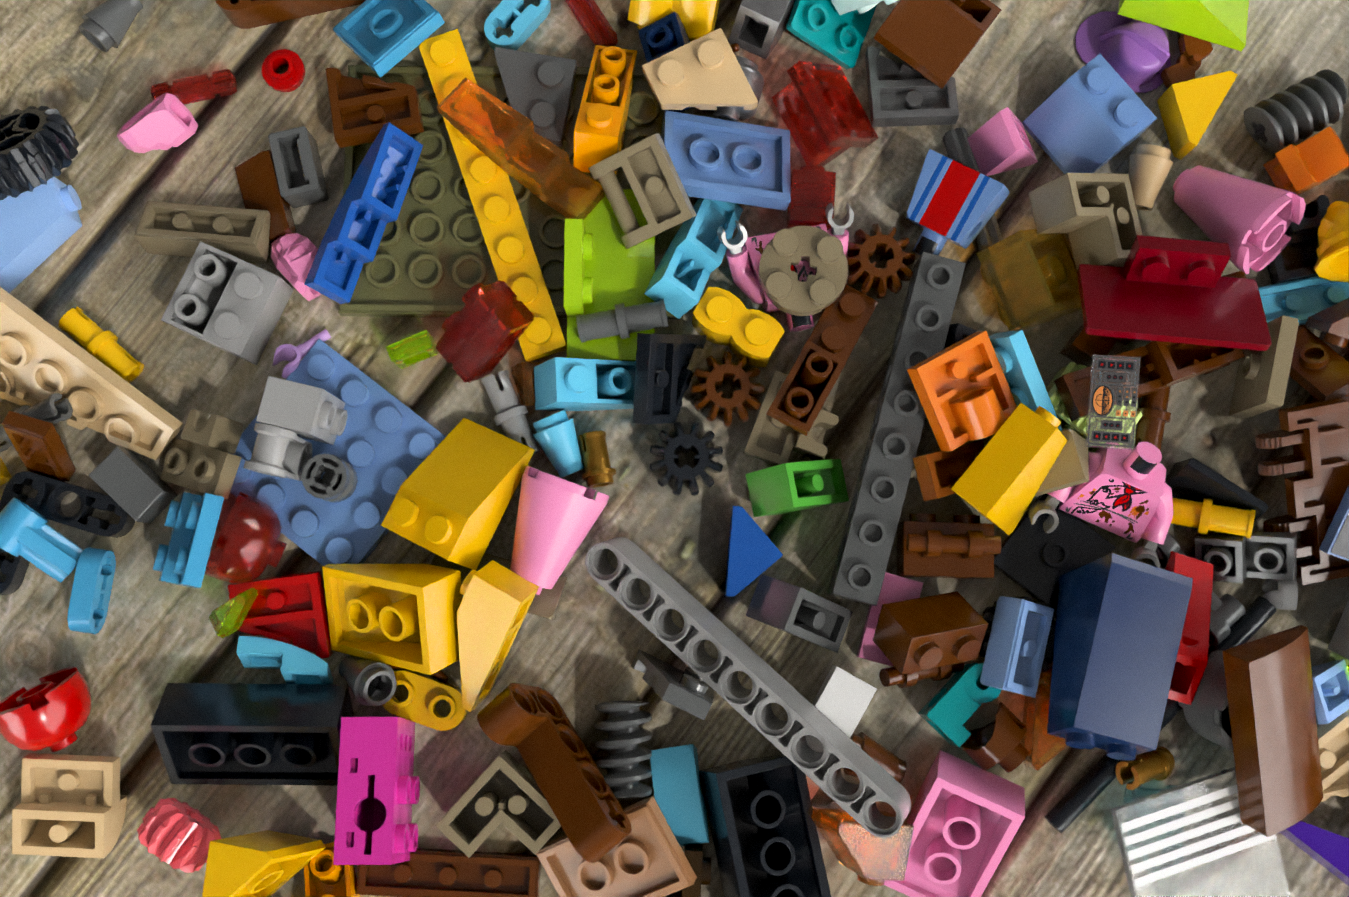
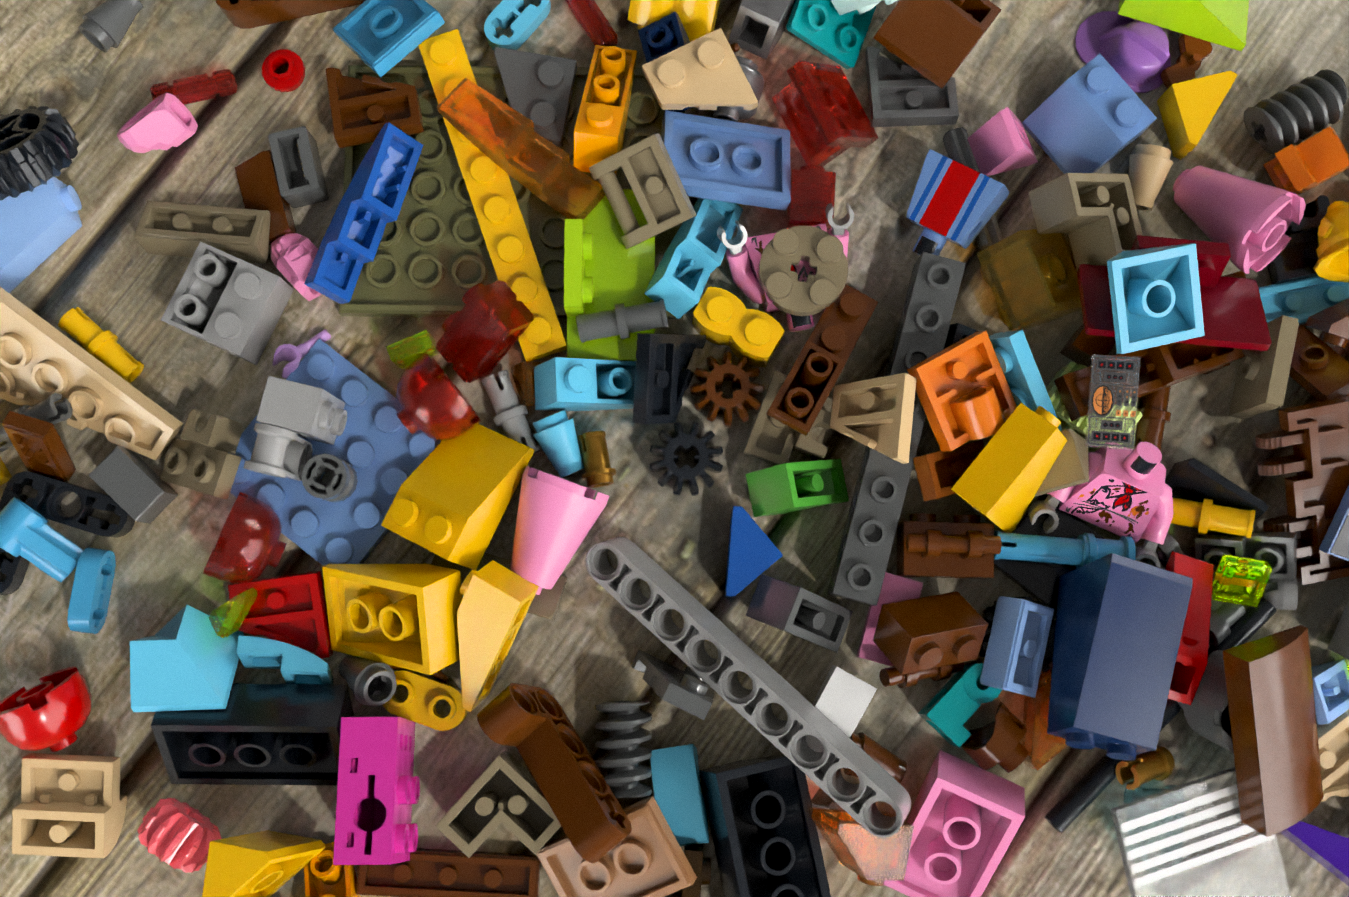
dark azure plate [153,492,224,588] -> none
reddish brown gear [847,223,916,299] -> none
none -> medium azure slope [130,605,244,713]
none -> clear red cylinder [396,351,482,441]
none -> tan wing [830,373,917,464]
none -> dark azure pin [994,531,1136,569]
none -> medium azure slope [1107,243,1205,354]
none -> clear neon green tile [1212,554,1273,607]

